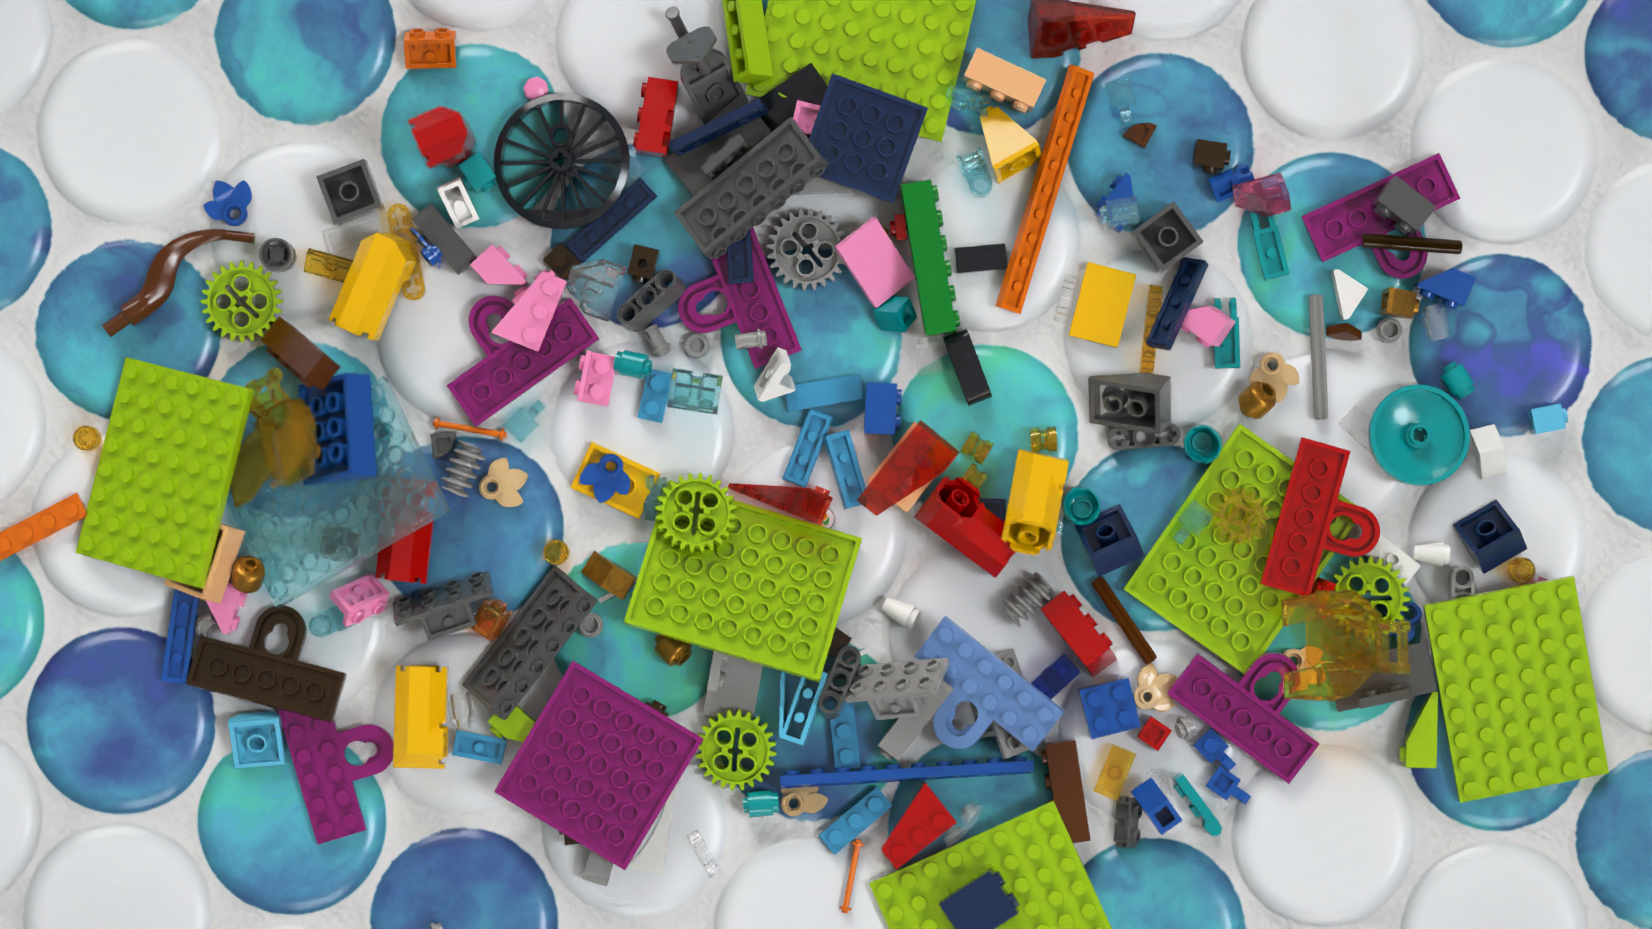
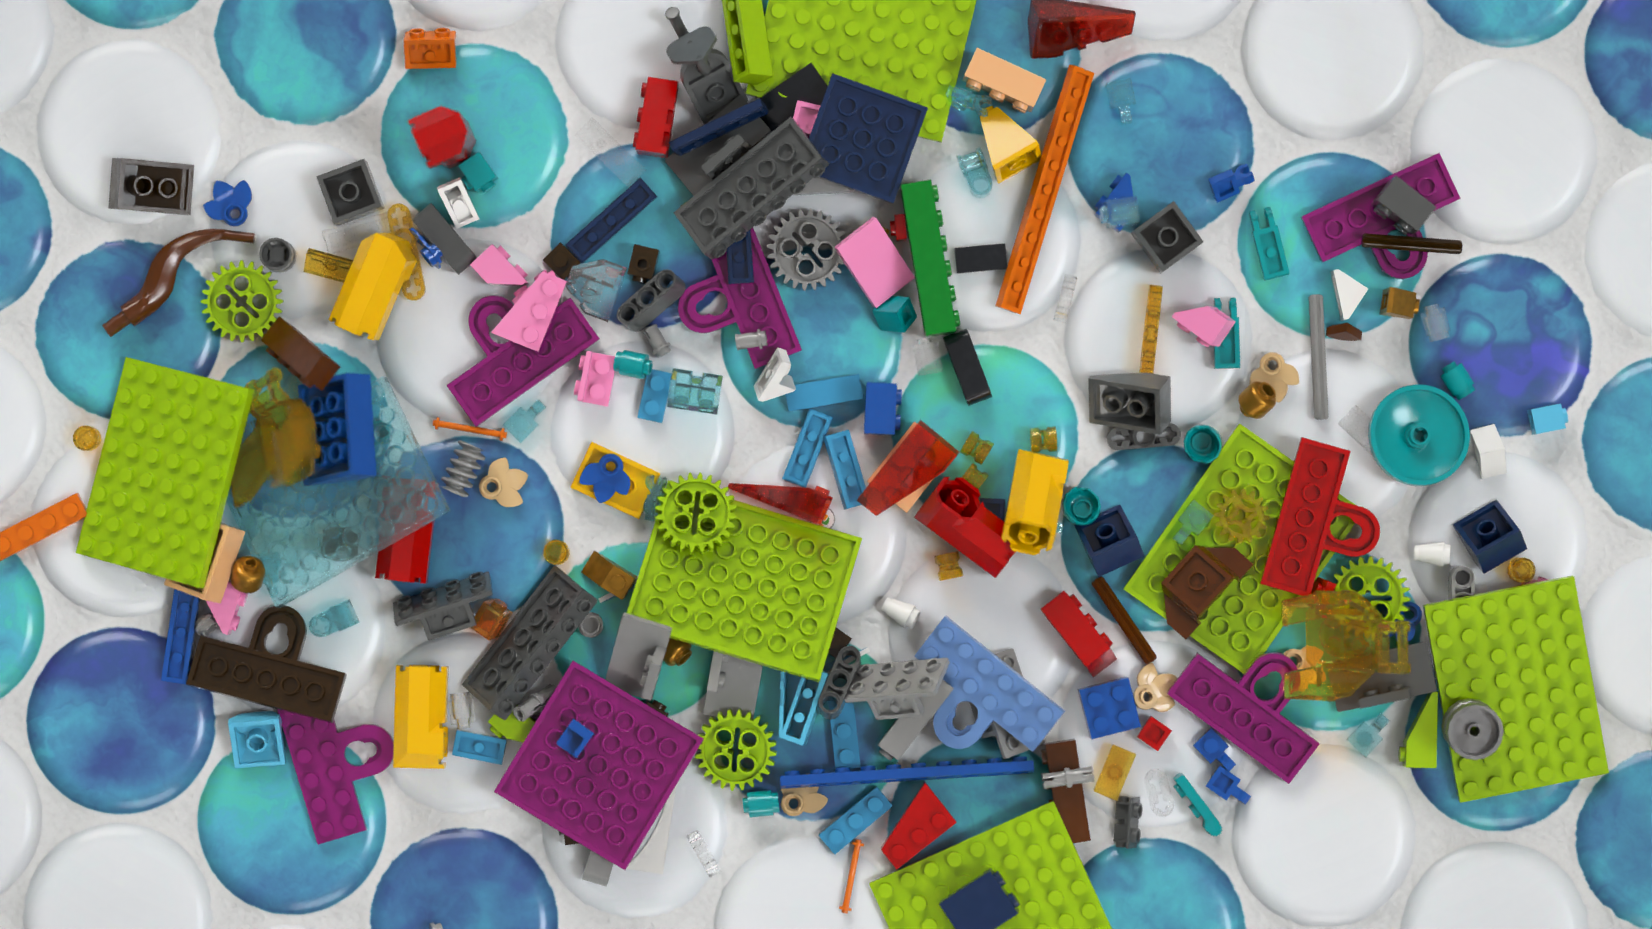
bright pink bracket [329,573,389,627] -> none
dark grey tile [430,431,456,460] -> none
black piece [494,93,630,229] -> none
bright pink tile [524,77,549,100] -> none
light grey tile [684,333,710,359] -> none
clear slope [942,801,983,847] -> none
light grey piece [1002,572,1057,627] -> none
clear blue brick [1030,652,1081,699] -> none
yellow tile [1068,262,1137,348] -> none
reddish brown tile [1122,123,1157,148] -> none
blue slope [1130,777,1183,835] -> none
dark blue tile [1145,257,1208,351] -> none
light grey plate [1174,716,1196,741] -> none
dark brown brick [1192,139,1231,174] -> none
clear pink slope [1232,172,1291,217] -> none
white plate [1365,535,1421,586] -> none
light grey plate [1376,318,1402,343] -> none
blue slope [1414,268,1476,309] -> none
none -> slope [108,158,194,215]
none -> light grey pin [513,684,557,722]
none -> blue panel [557,719,594,758]
none -> light grey bracket [605,613,672,701]
none -> clear yellow wheel [934,551,964,581]
none -> light grey pin [1041,766,1095,789]
none -> reddish brown piece [1161,545,1254,640]
none -> clear light blue plate [1347,713,1389,757]
none -> flat silver wheel [1441,698,1504,760]

